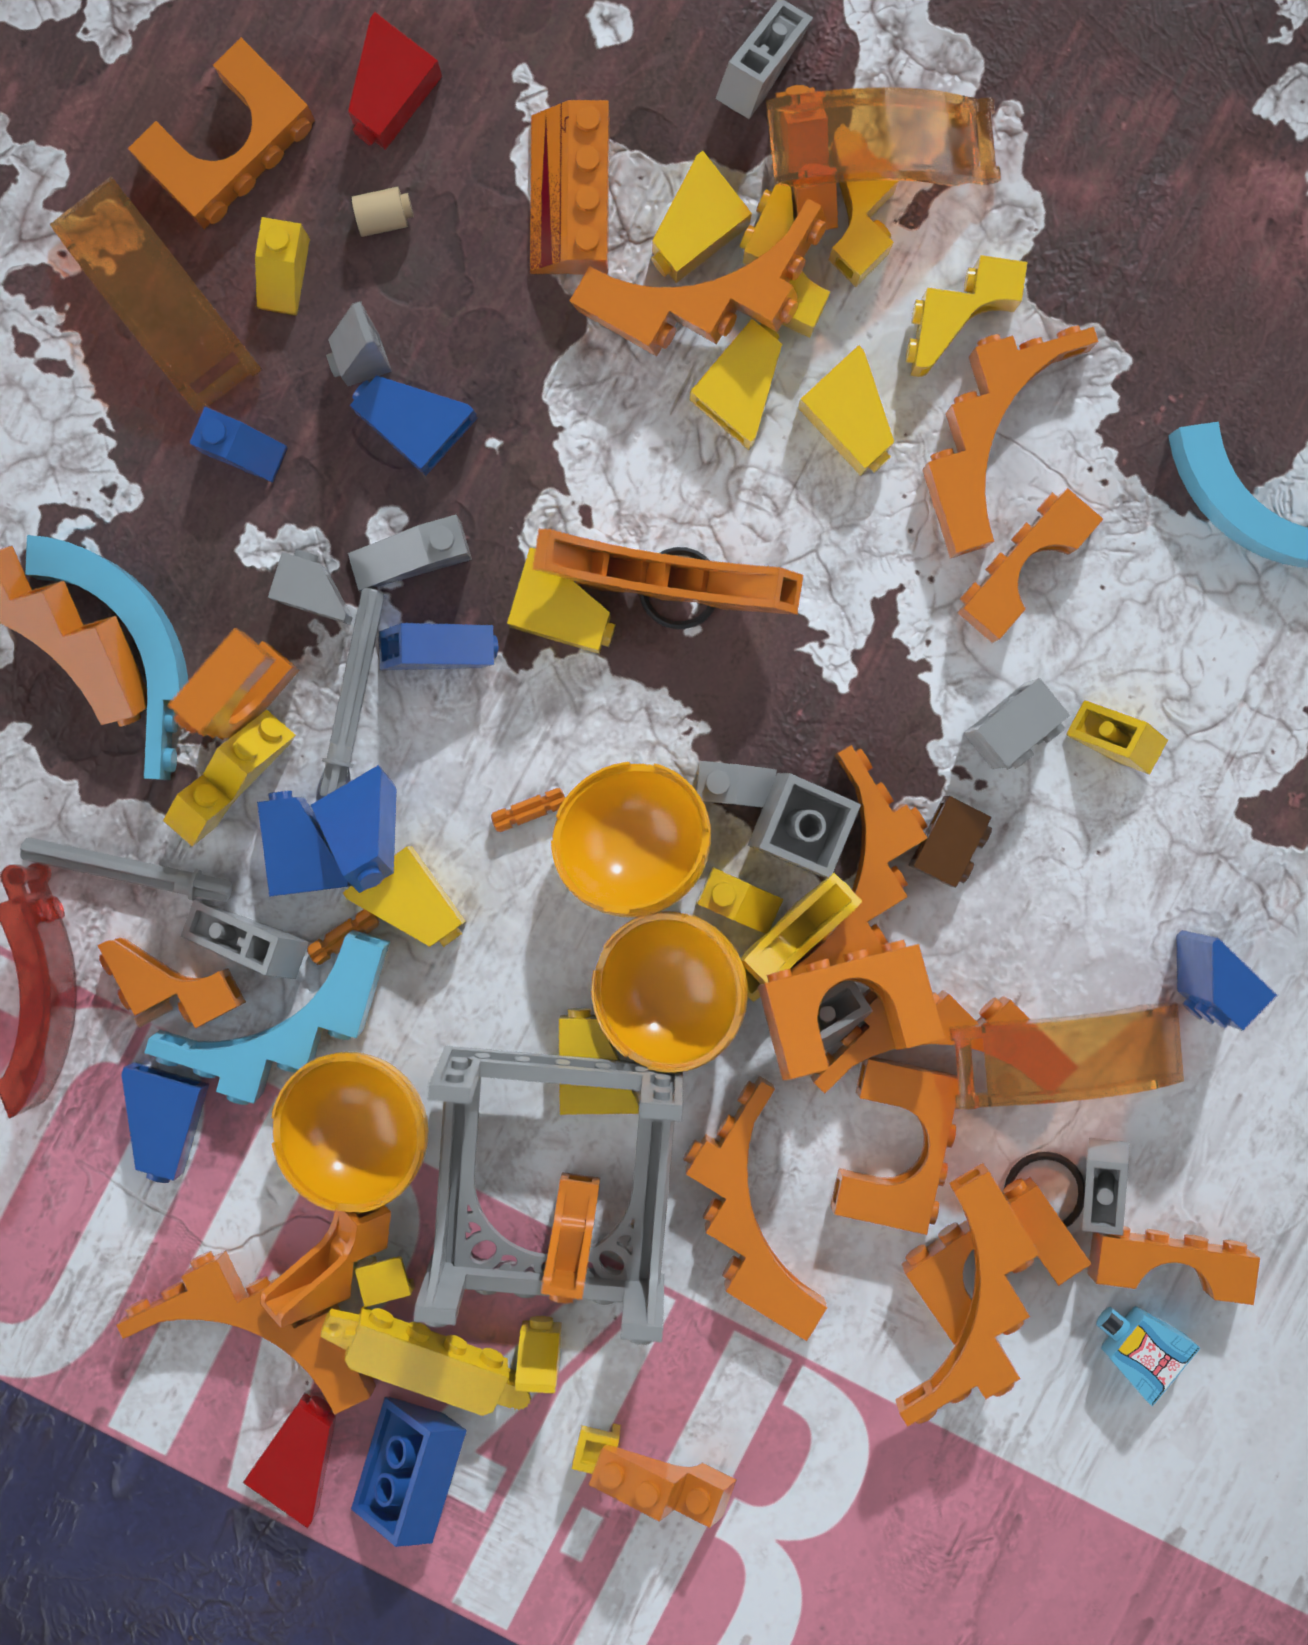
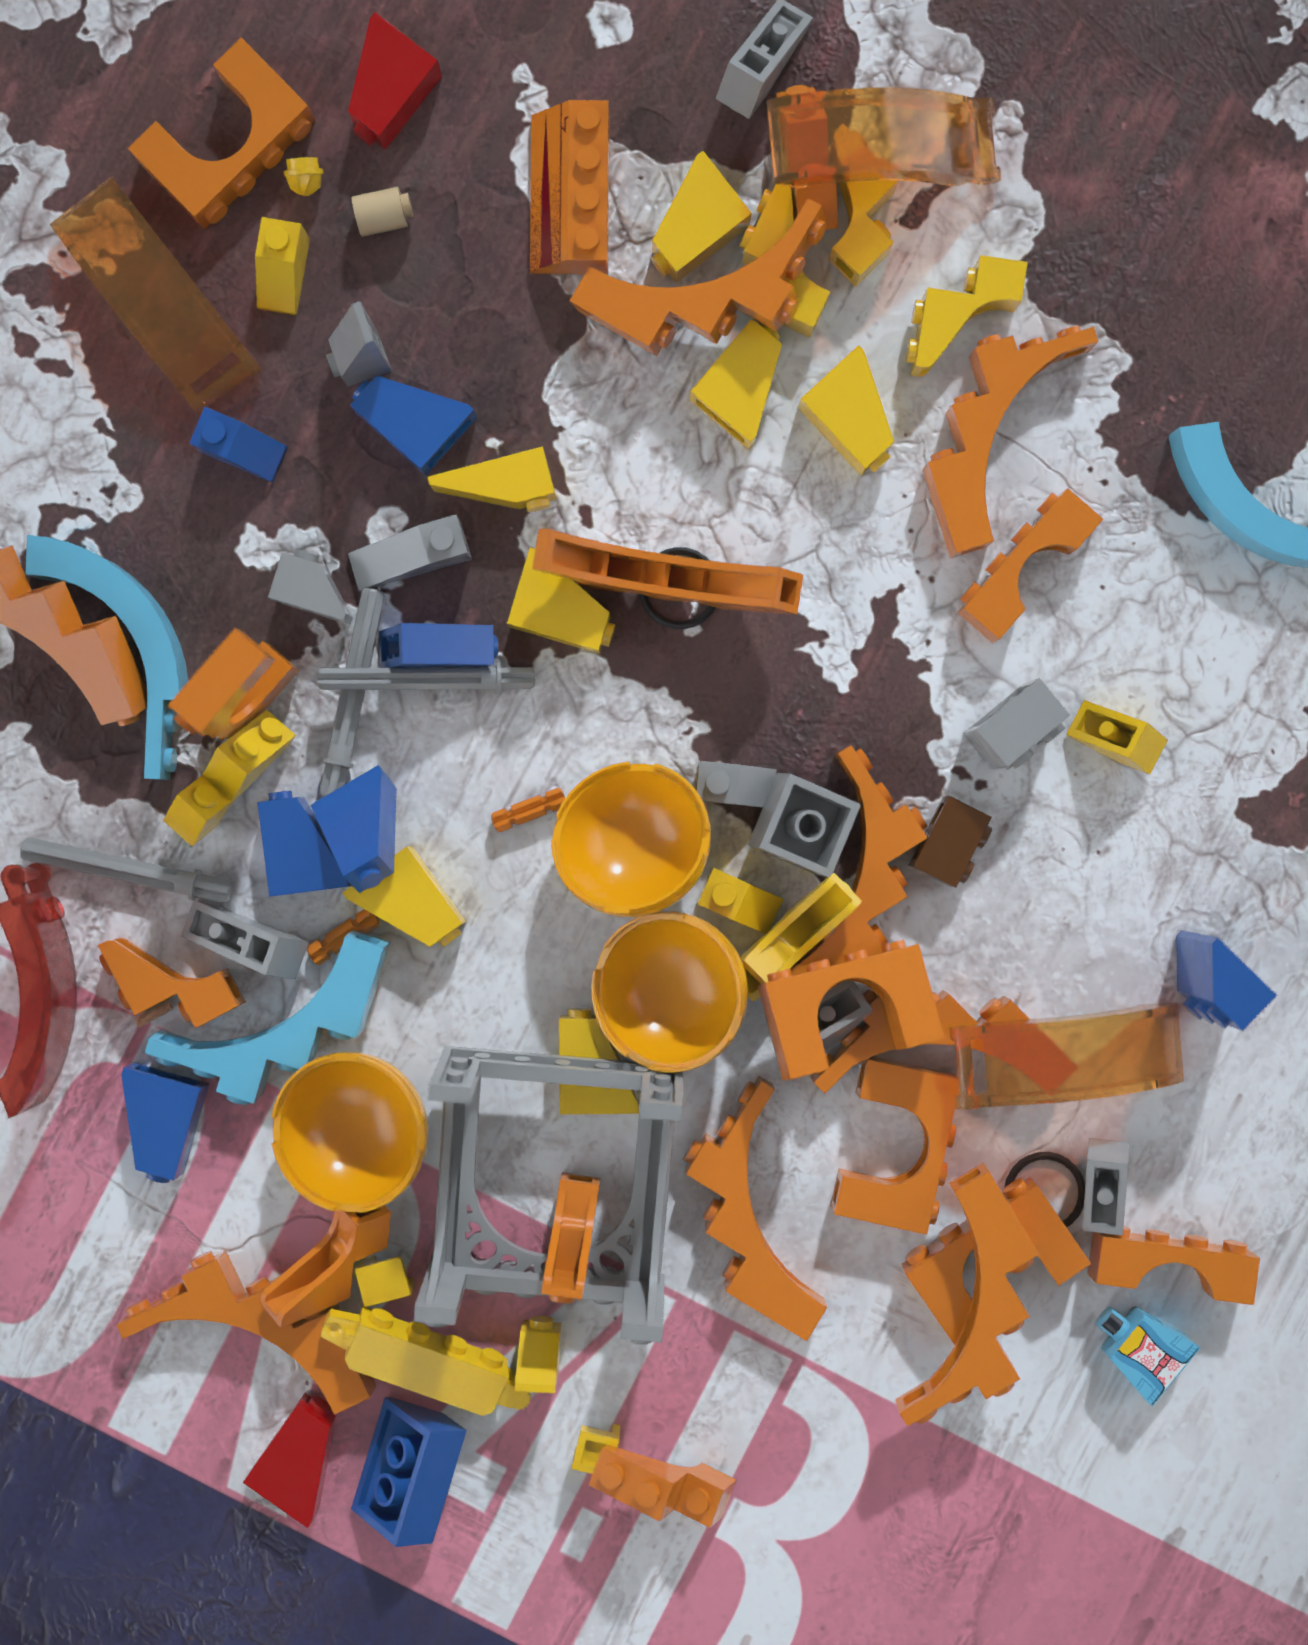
none -> yellow plate [283,157,324,196]
none -> light grey axle [318,663,535,694]
none -> yellow slope [428,446,557,512]

